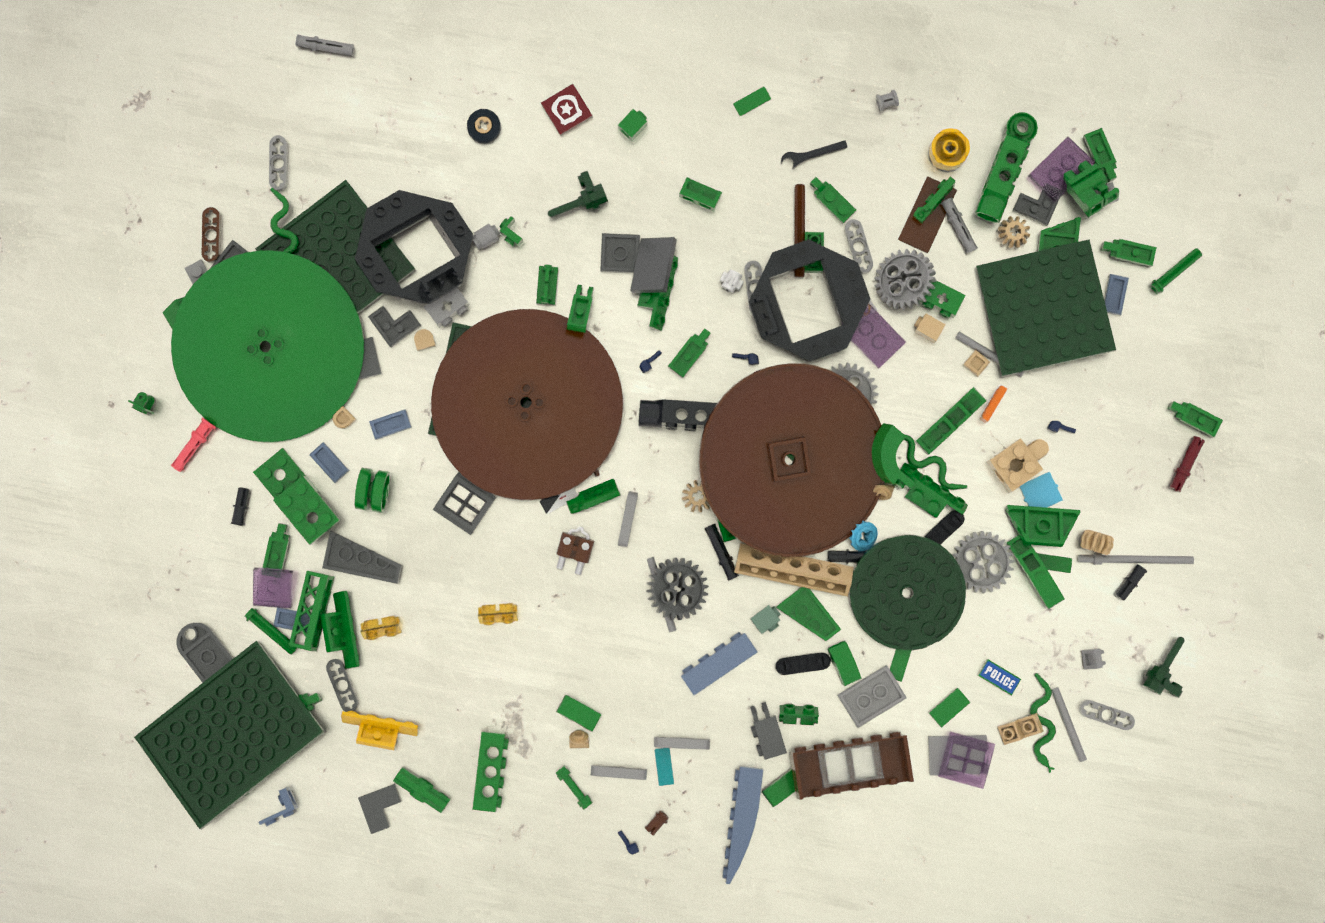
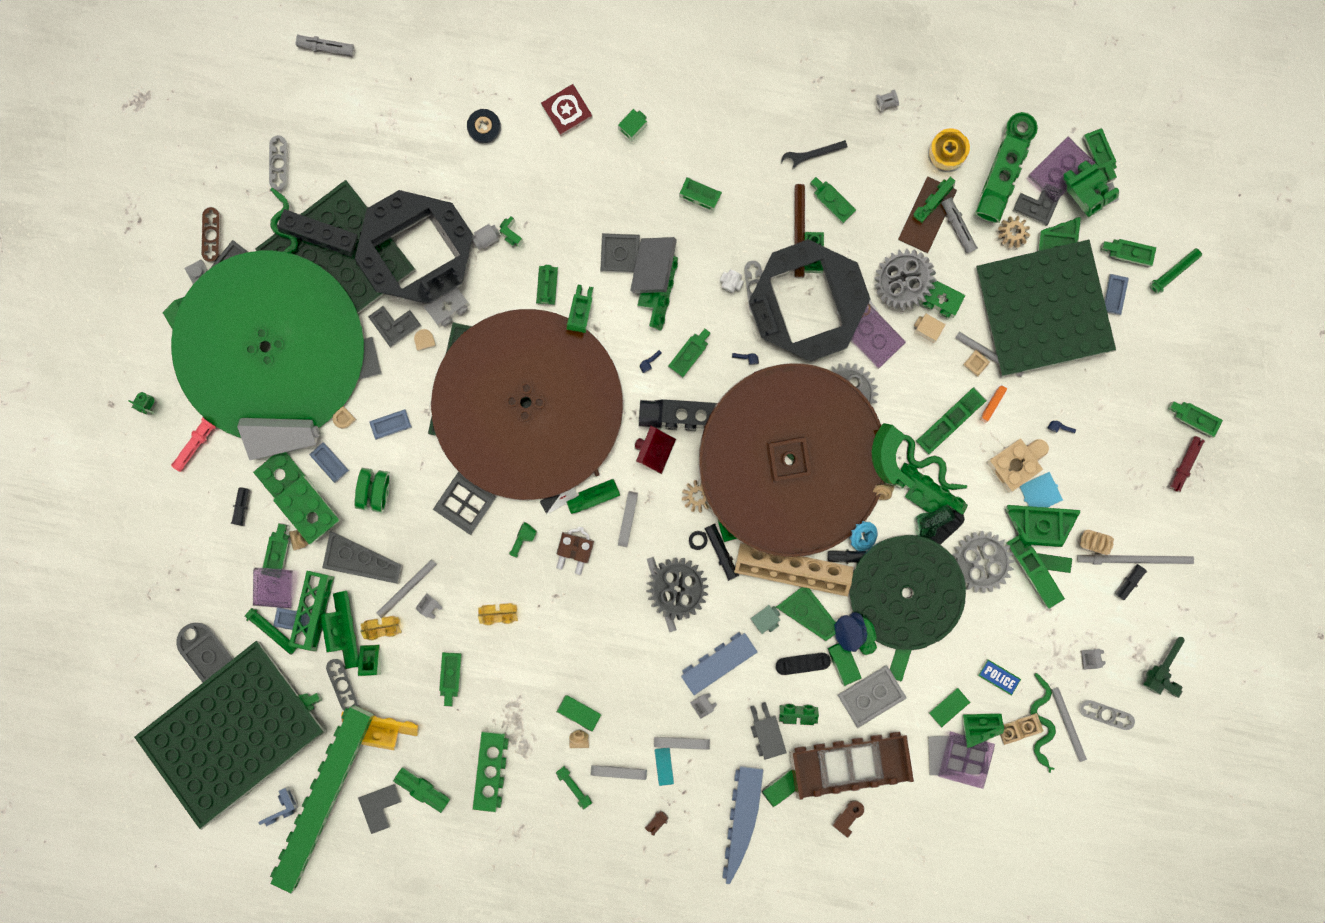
dark green piece [548,171,608,217] -> none
dark blue hand [618,830,639,855] -> none
green sticker [733,86,771,116] -> none
light grey beam [844,219,873,274] -> none
none -> light grey slope [237,418,320,461]
none -> green brick [270,705,375,894]
none -> black brick [277,209,358,257]
none -> tan plate [289,530,308,551]
none -> green slope [358,645,381,676]
none -> light grey bar [376,559,437,618]
none -> light grey tile [415,593,442,619]
none -> green hinge [439,652,462,707]
none -> green bar [509,522,537,558]
none -> dark red tile [635,426,676,474]
none -> black piece [689,531,708,550]
none -> light grey tile [690,693,717,719]
none -> reddish brown leg [831,800,864,838]
none -> dark blue piece [834,612,877,655]
none -> clear green piece [915,504,955,538]
none -> green wing [962,714,1004,748]

